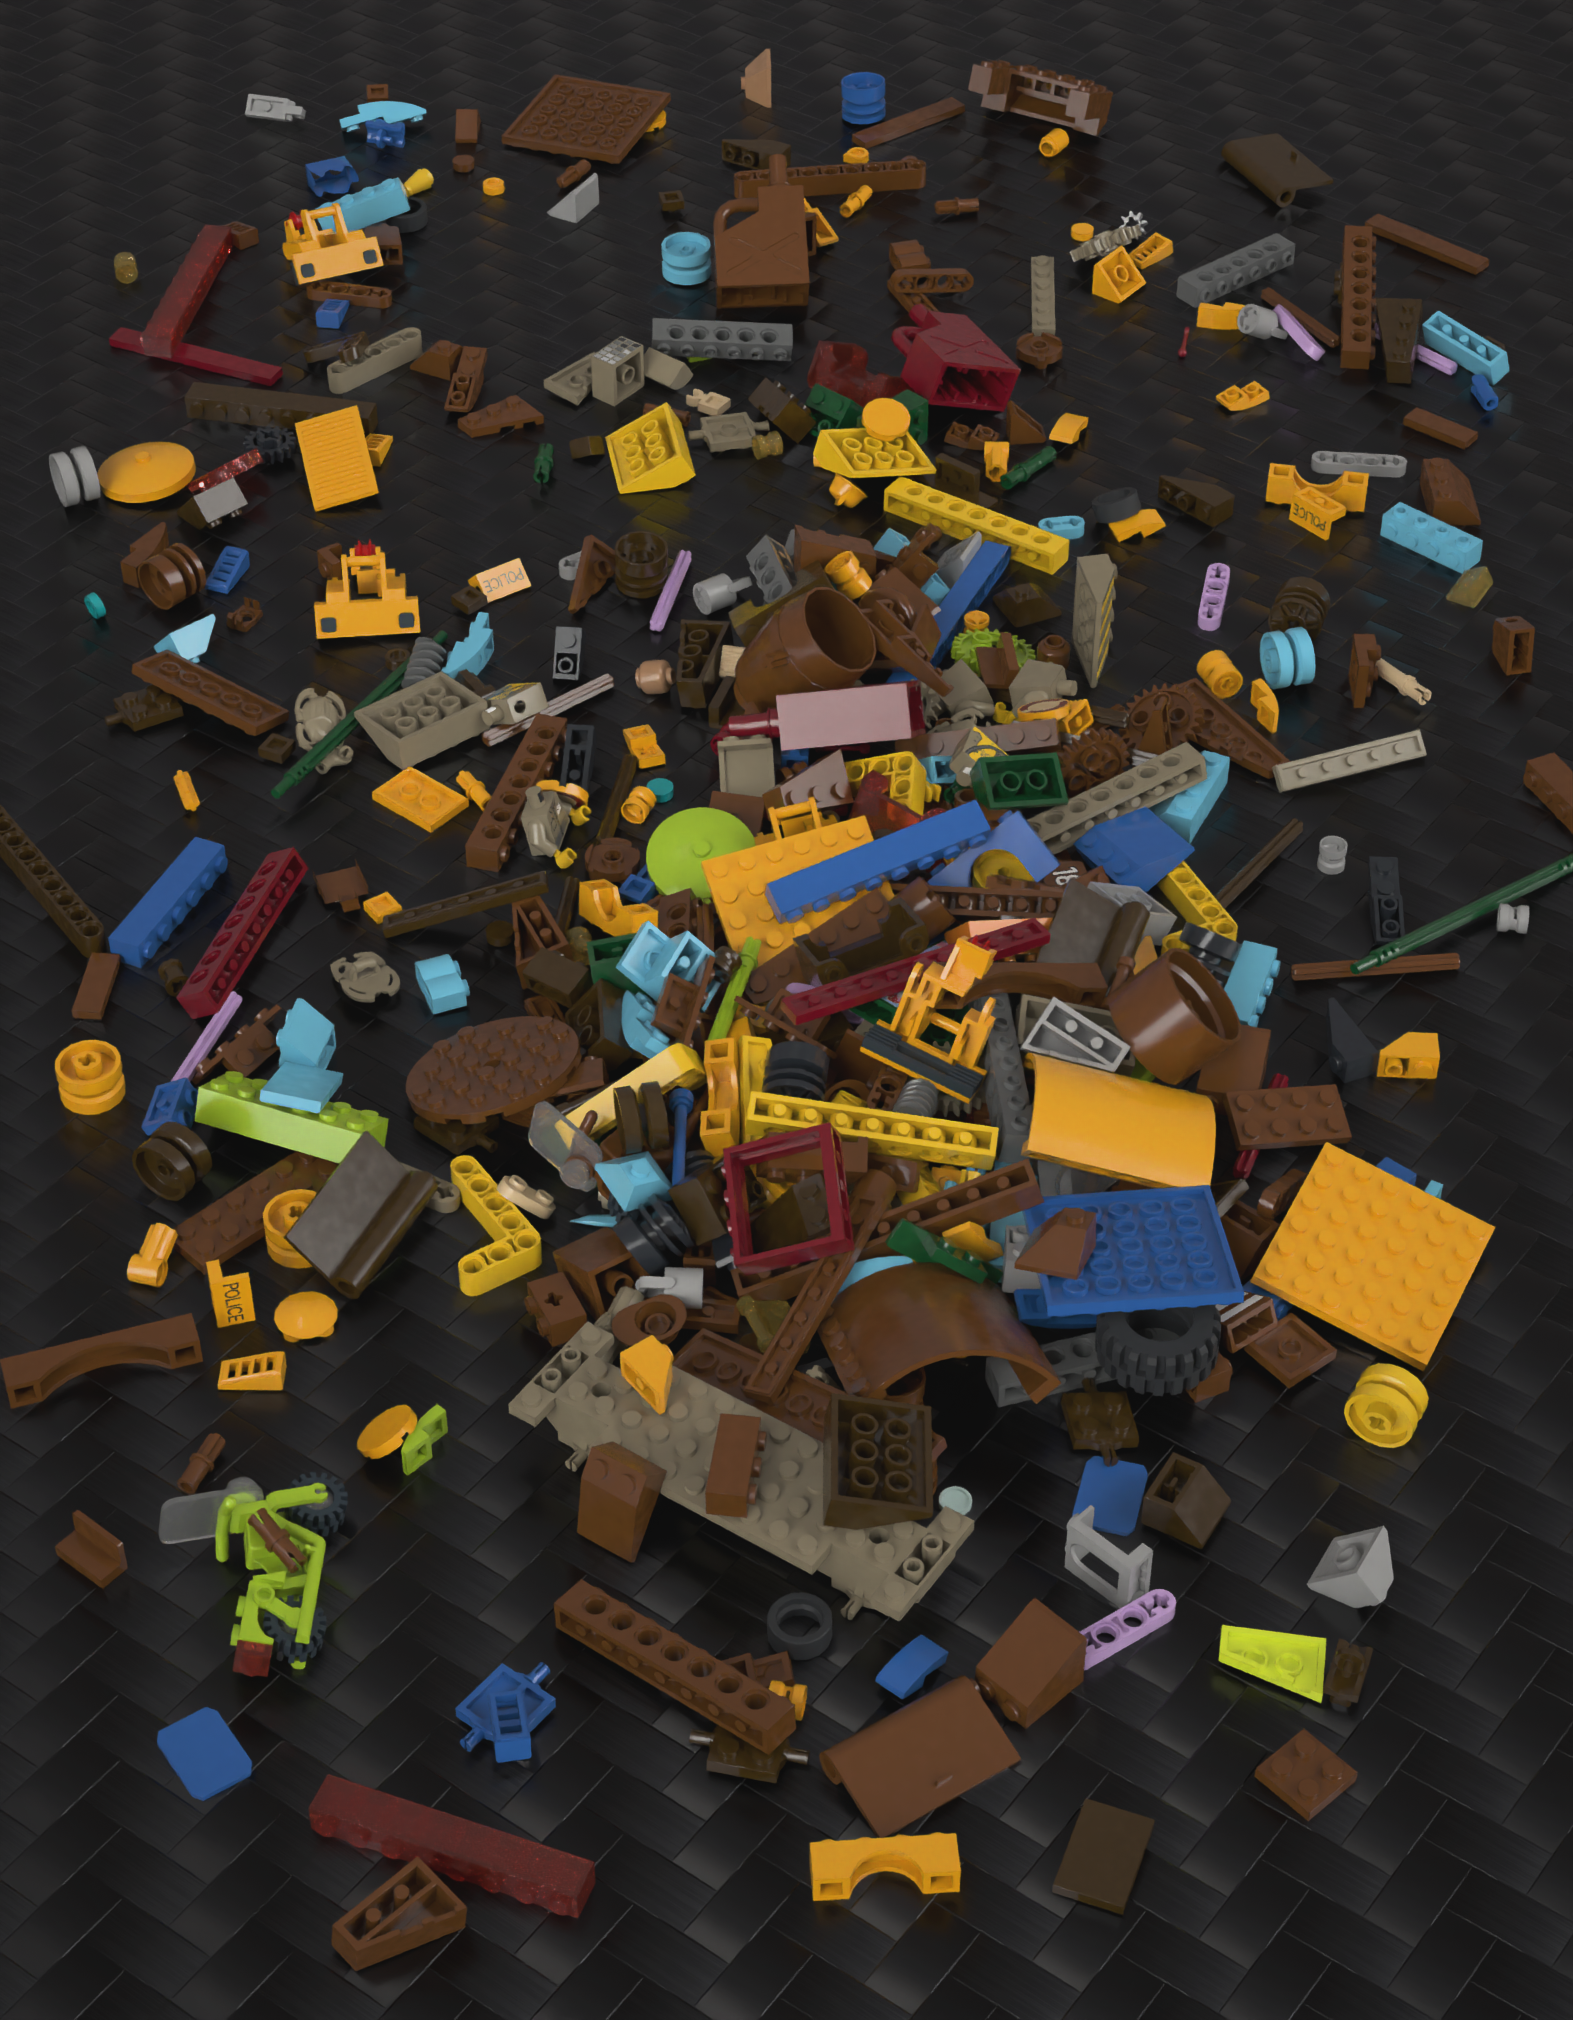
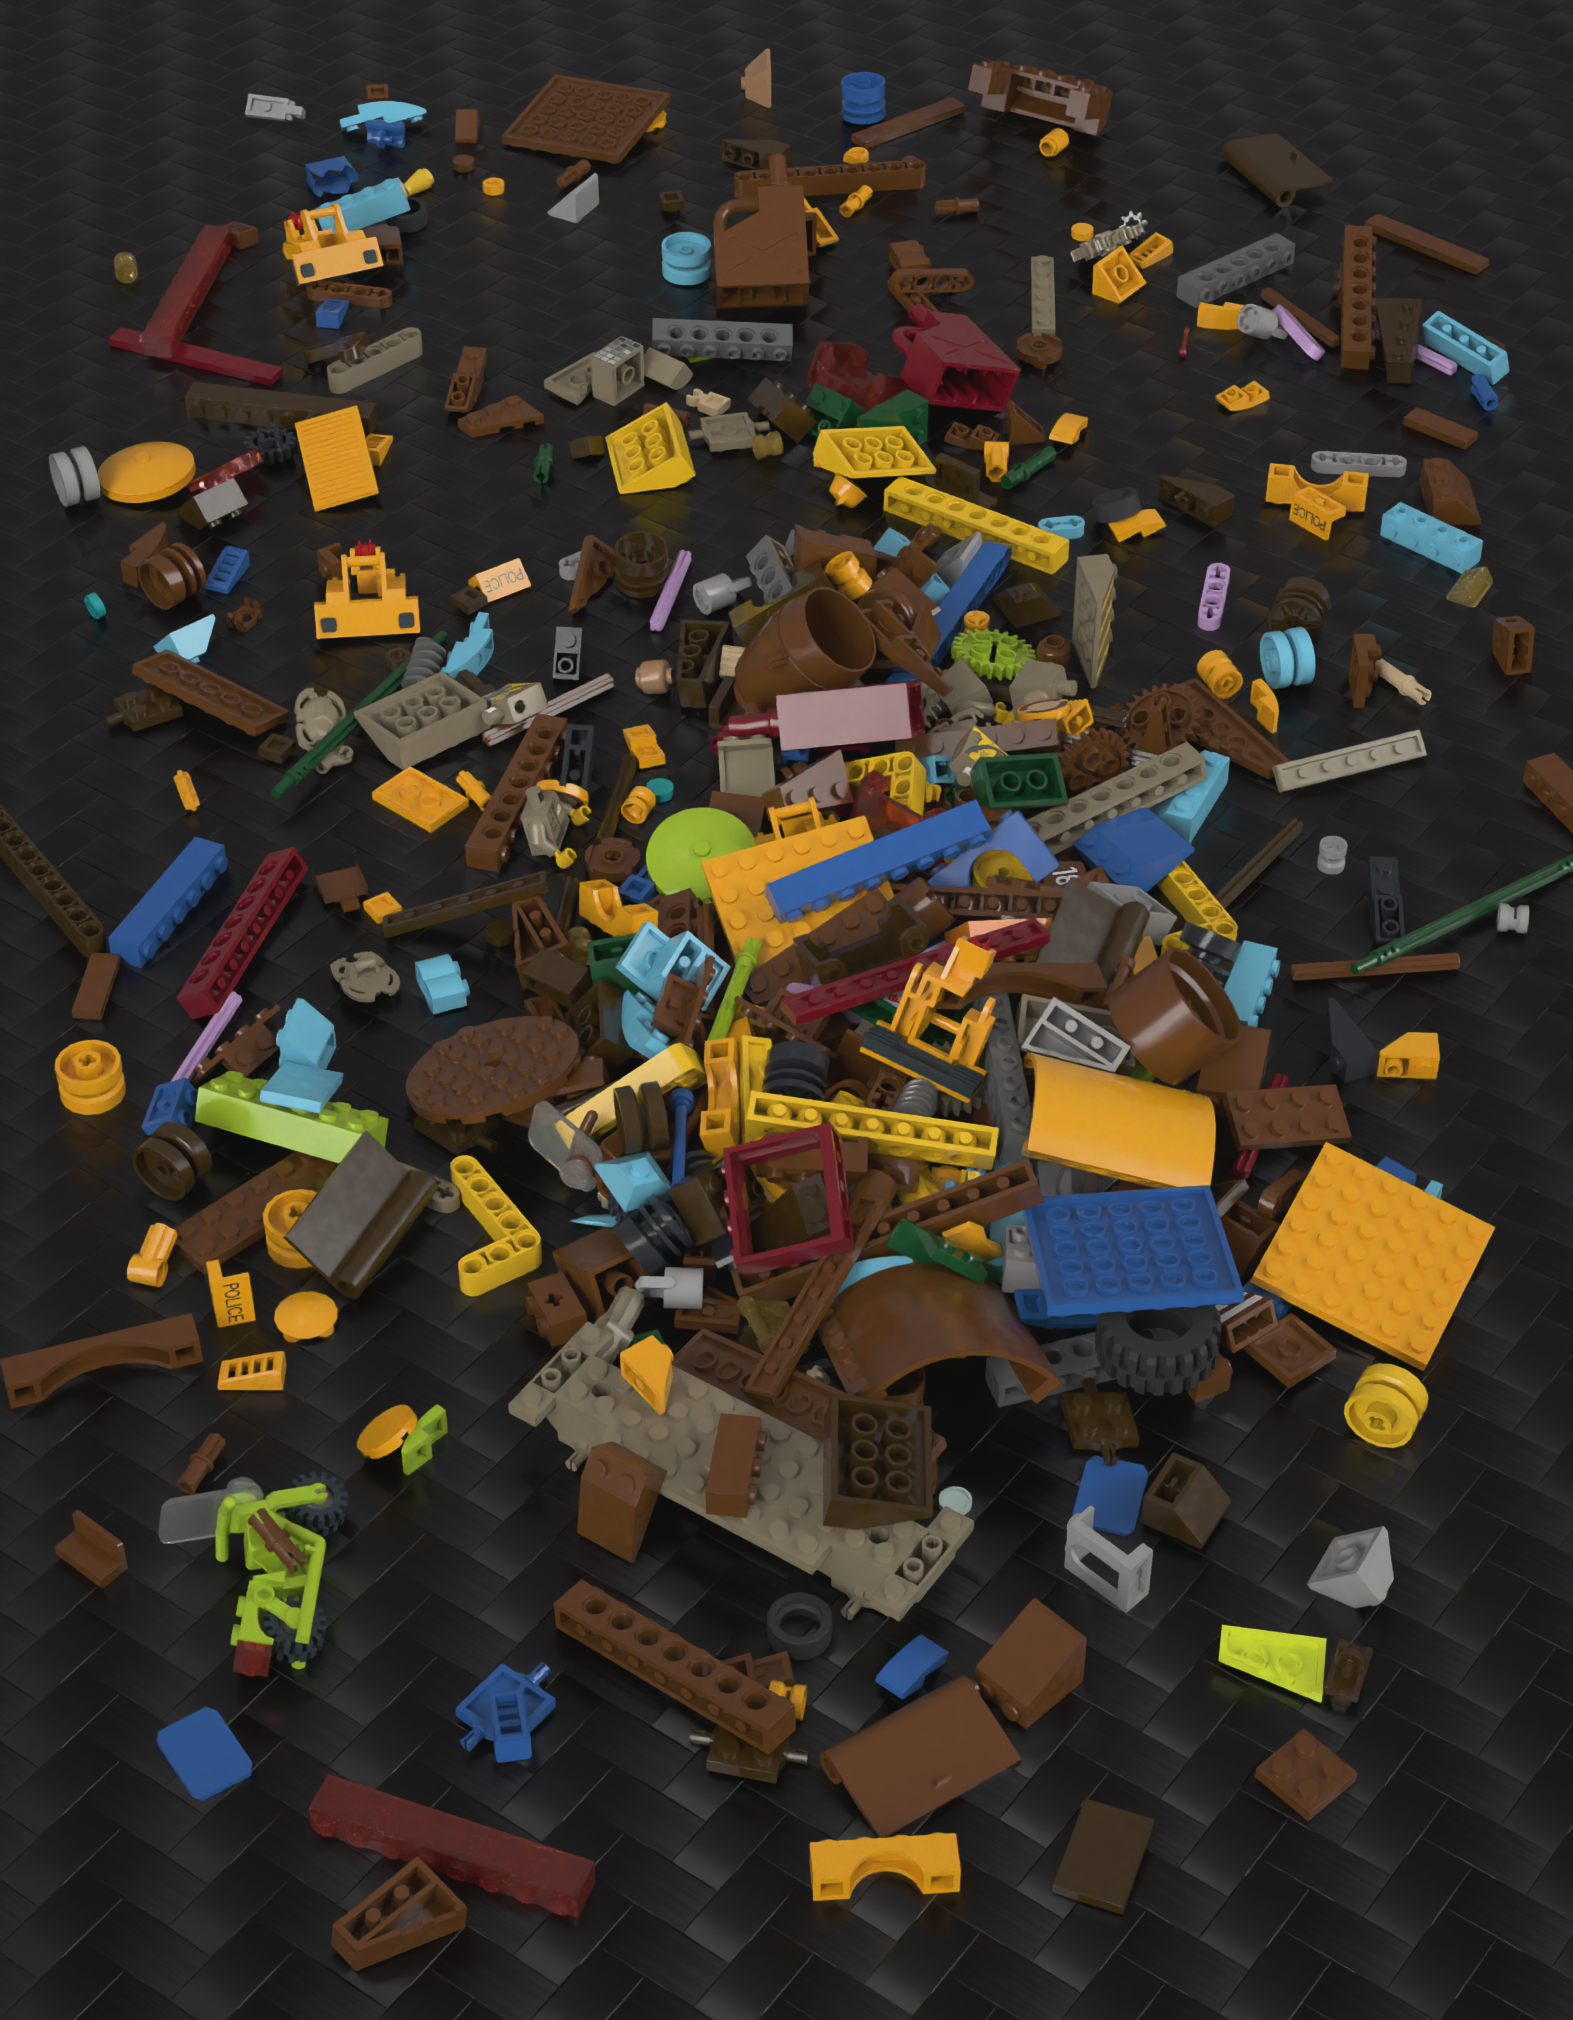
dark brown bush [158,959,189,997] -> none
reddish brown slope [410,340,463,381] -> none
tan plate [497,1175,556,1219] -> none
reddish brown piece [611,1294,687,1346] -> none
dark brown wheel [713,946,742,984] -> none
light orange tile [861,398,911,441] -> none
reddish brown panel [975,632,1019,689] -> none
reddish brown slope [1015,1207,1096,1280] -> none
lavender beam [1080,1589,1176,1670] -> none

